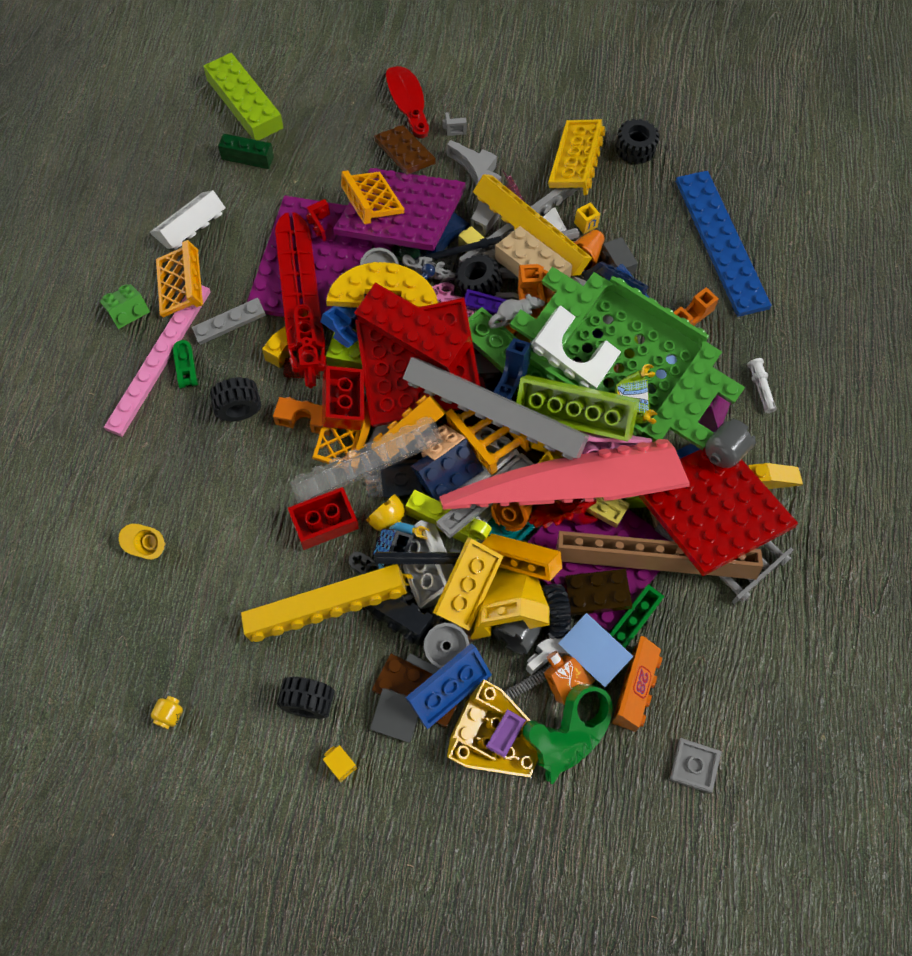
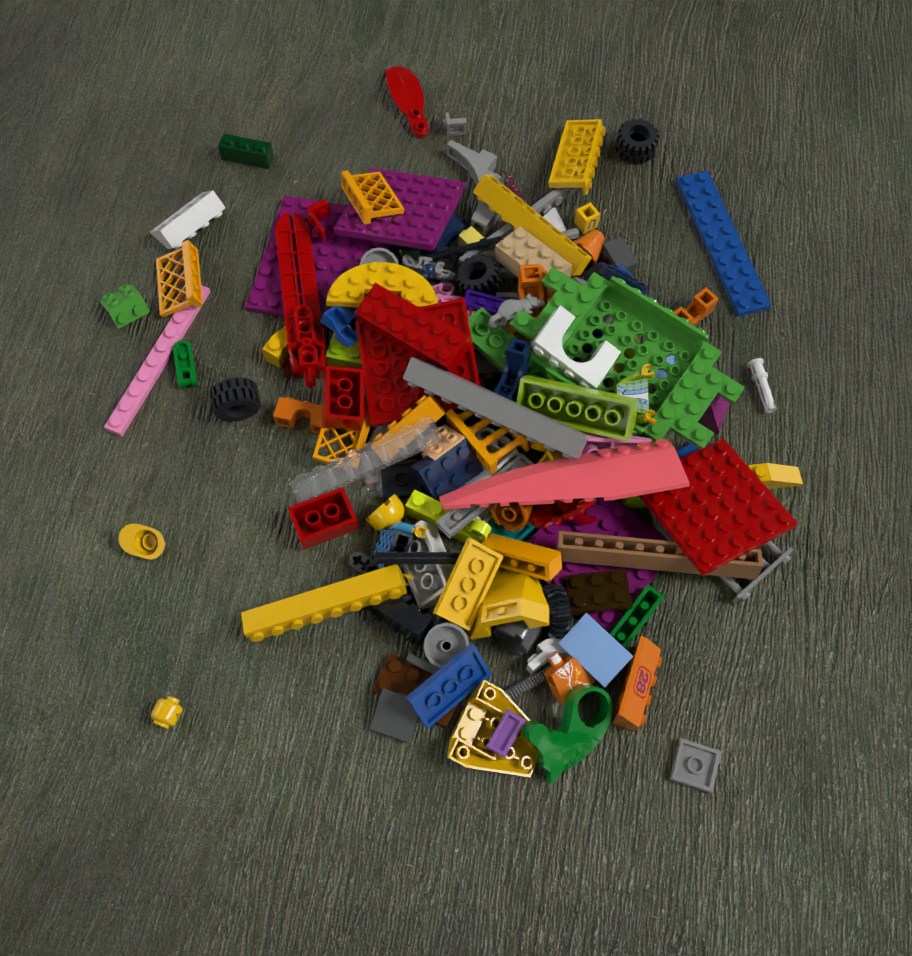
light grey plate [192,298,266,345] -> none
lime brick [203,52,283,140] -> none
black tyre [277,677,335,719] -> none
yellow brick [323,745,357,783] -> none
reddish brown plate [374,125,436,175] -> none
light yellow plate [586,497,630,528] -> none
dark grey cylinder [705,419,756,468] -> none

